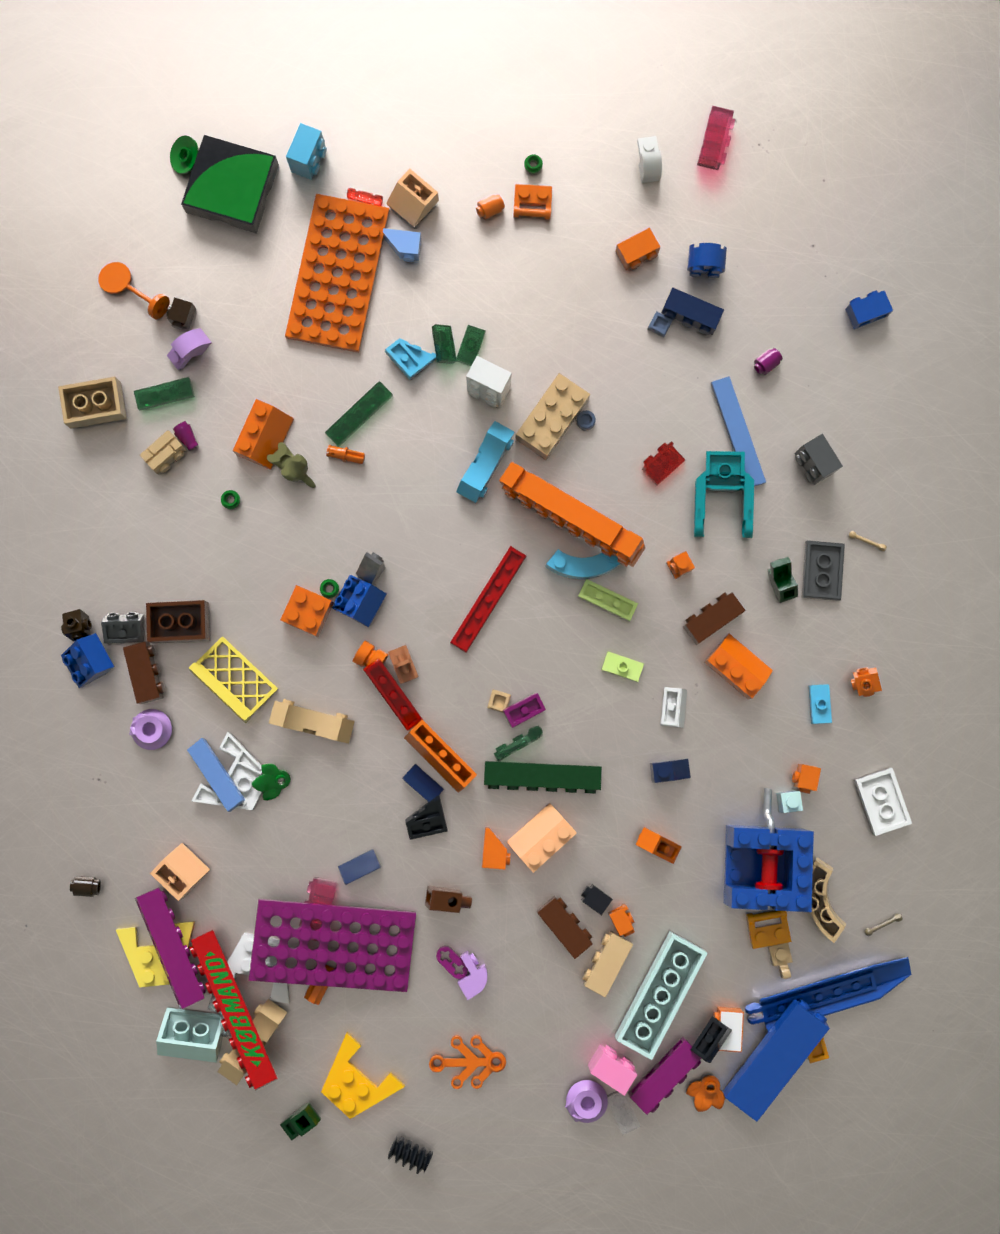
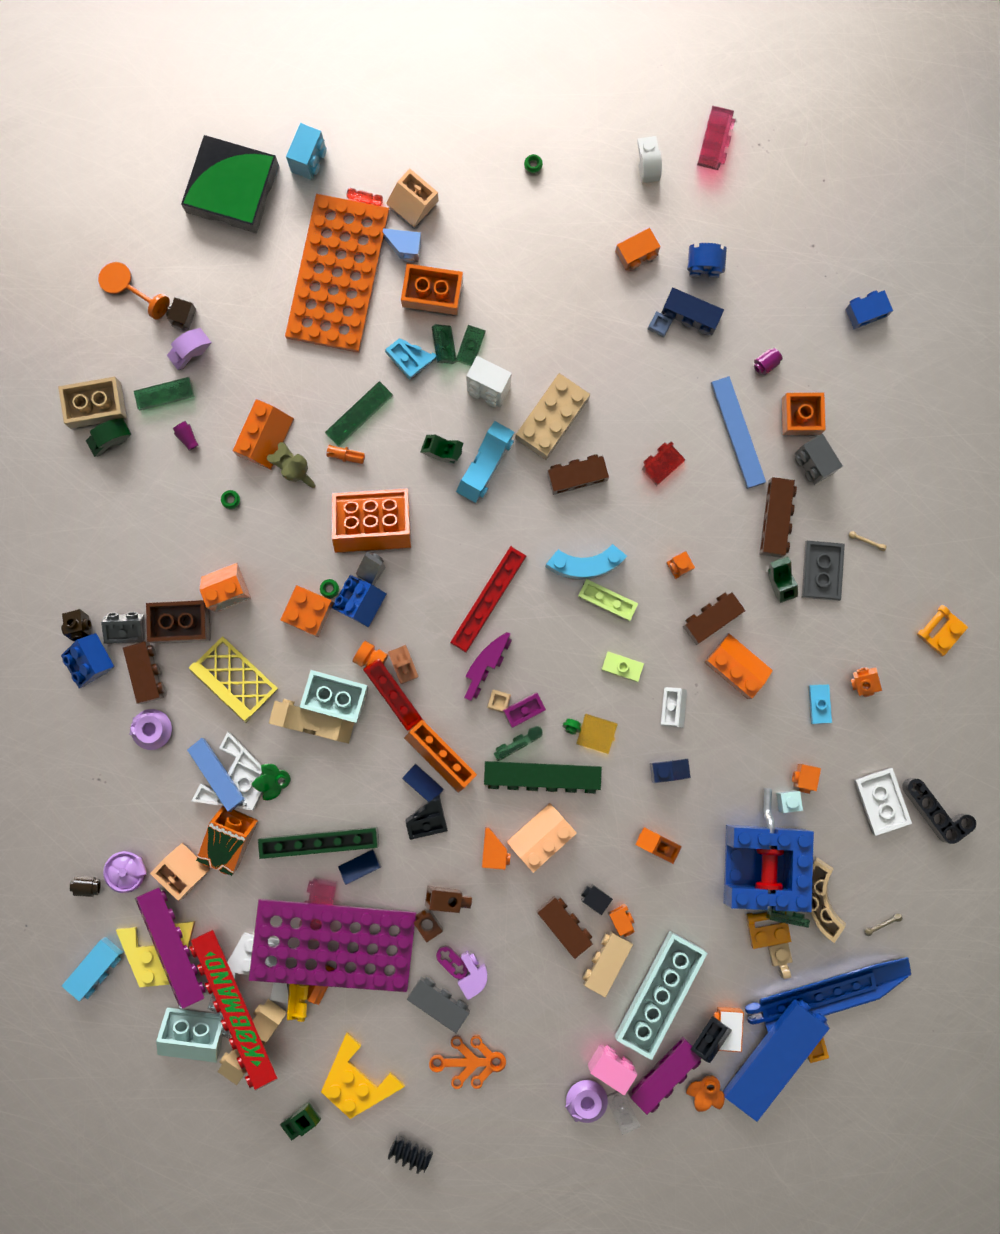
tan brick [140,430,187,474] -> none
green dish [170,135,199,174] -> none
orange brick [476,194,505,220] -> none
orange brick [499,461,645,567] -> none
orange plate [513,184,552,220] -> none
sand blue tile [576,410,596,430] -> none
teal plate [694,451,754,538] -> none
none -> medium azure brick [62,937,123,1002]
none -> dark green brick [86,418,131,457]
none -> lavender piece [103,851,147,893]
none -> slope [196,806,258,876]
none -> orange slope [199,563,251,612]
none -> dark green brick [258,827,379,859]
none -> yellow hinge [287,984,309,1022]
none -> light aqua slope [300,670,369,723]
none -> orange slope [332,489,411,553]
none -> orange brick [401,264,463,315]
none -> dark grey brick [407,977,470,1033]
none -> reddish brown brick [414,910,443,943]
none -> dark green brick [420,434,464,464]
none -> magenta slope [464,632,512,701]
none -> reddish brown brick [547,454,609,495]
none -> green plate [562,719,581,735]
none -> clear yellow piece [576,714,617,754]
none -> reddish brown brick [759,477,797,558]
none -> clear green plate [766,909,810,928]
none -> orange brick [782,393,826,435]
none -> black beam [902,778,976,844]
none -> light orange plate [917,605,968,656]

